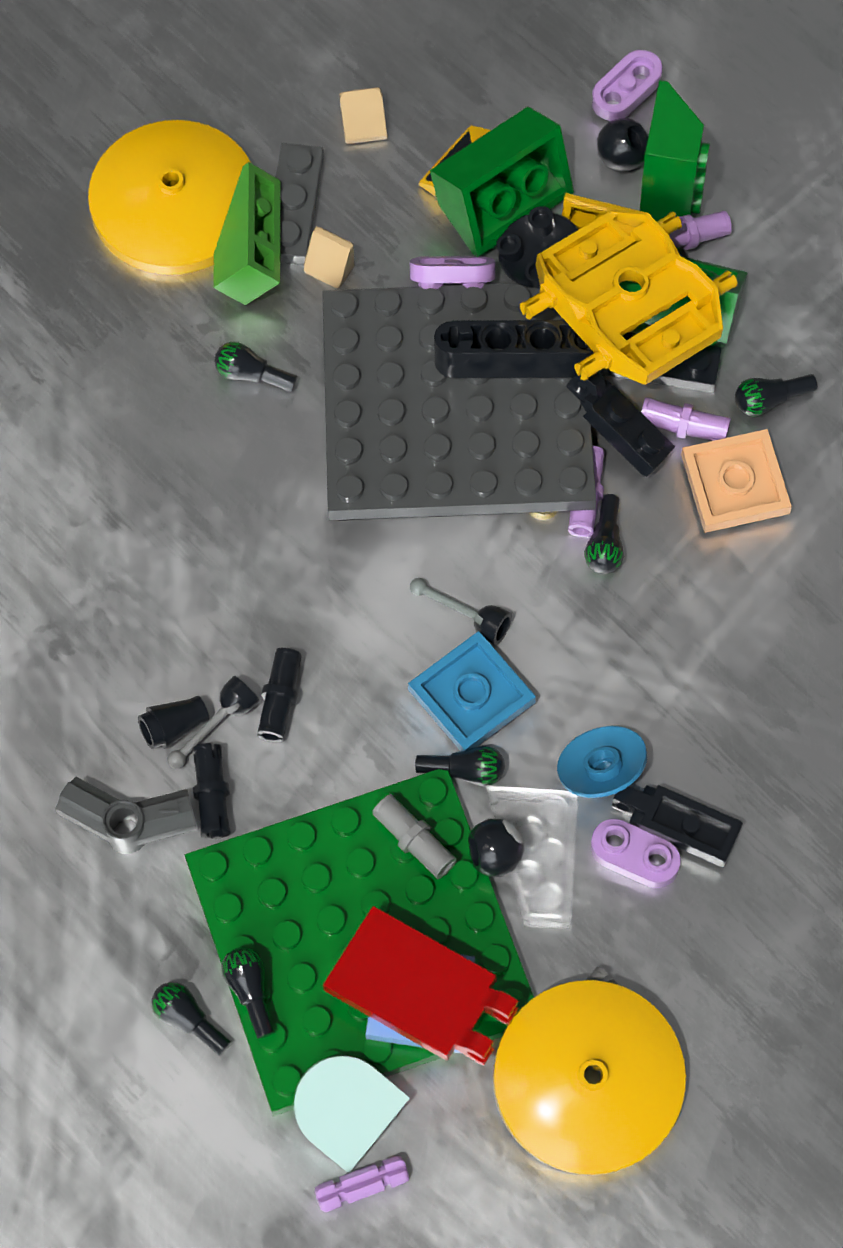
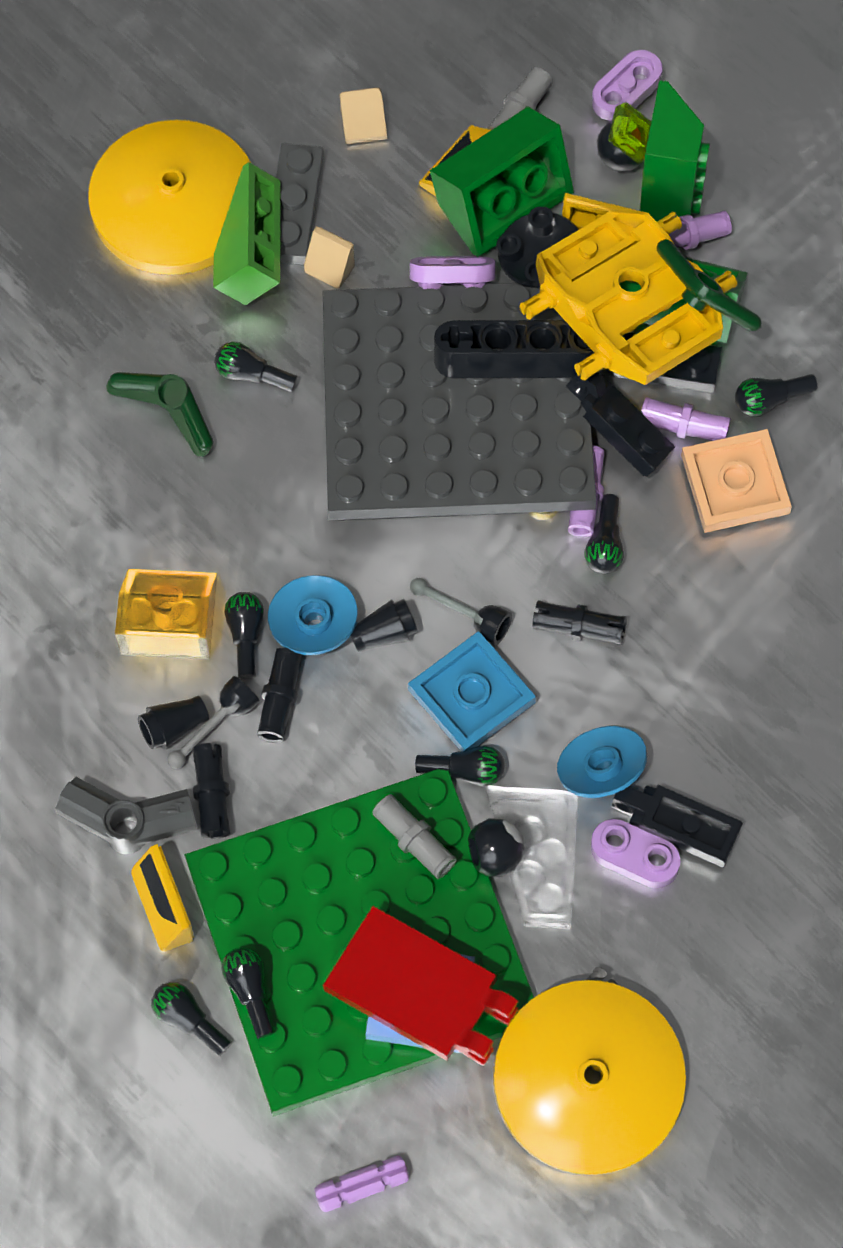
light aqua tile [294,1056,410,1173] -> none
none -> dark green piece [106,372,213,457]
none -> clear yellow slope [115,569,217,659]
none -> yellow slope [131,844,194,952]
none -> black piece [224,592,264,679]
none -> dark azure dish [268,575,358,655]
none -> black cone [351,599,418,652]
none -> light grey pin [487,67,553,130]
none -> black pin [532,600,627,645]
none -> clear neon green tile [608,102,651,163]
none -> dark green piece [657,239,762,331]

